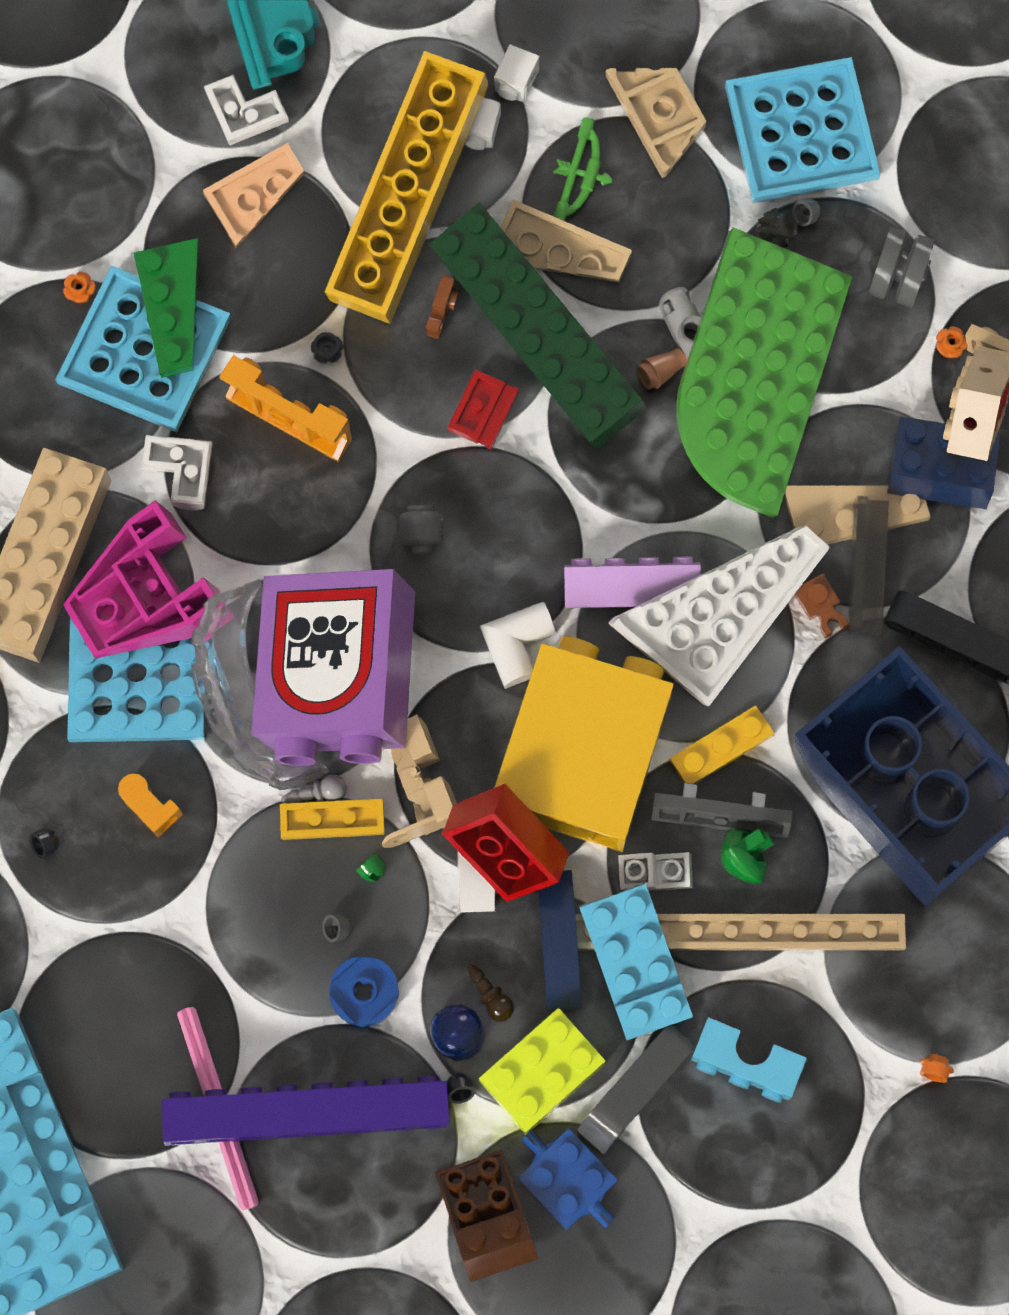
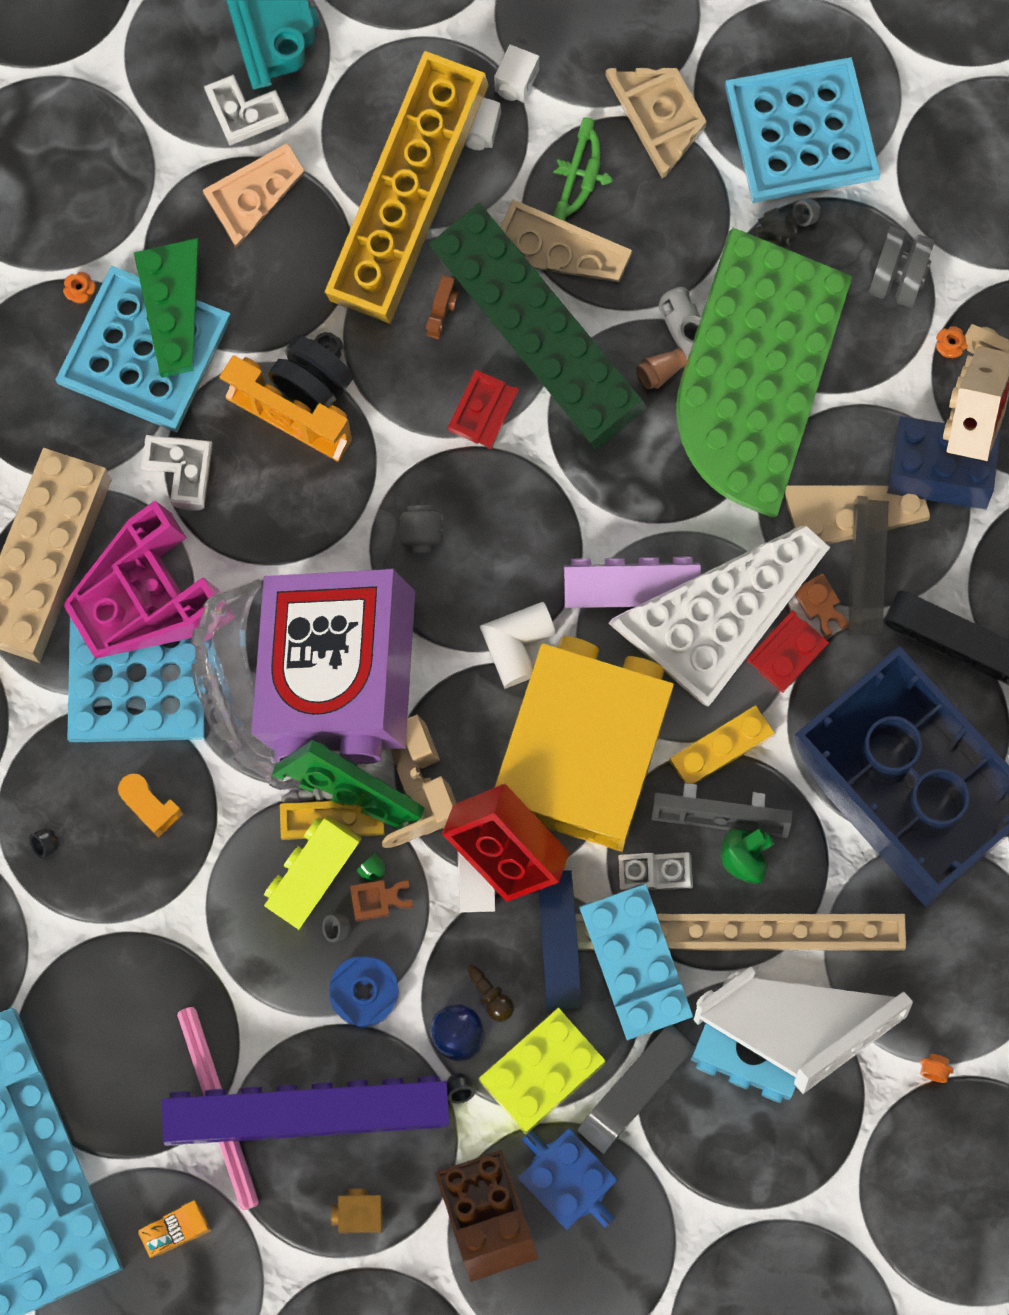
none -> light orange leg [138,1200,212,1258]
none -> neon yellow brick [264,815,362,930]
none -> black wheel [267,335,354,413]
none -> green wing [272,740,424,829]
none -> pearl gold brick [331,1189,383,1234]
none -> dark orange plate [350,880,413,922]
none -> white piece [694,967,913,1094]
none -> red plate [746,610,829,693]

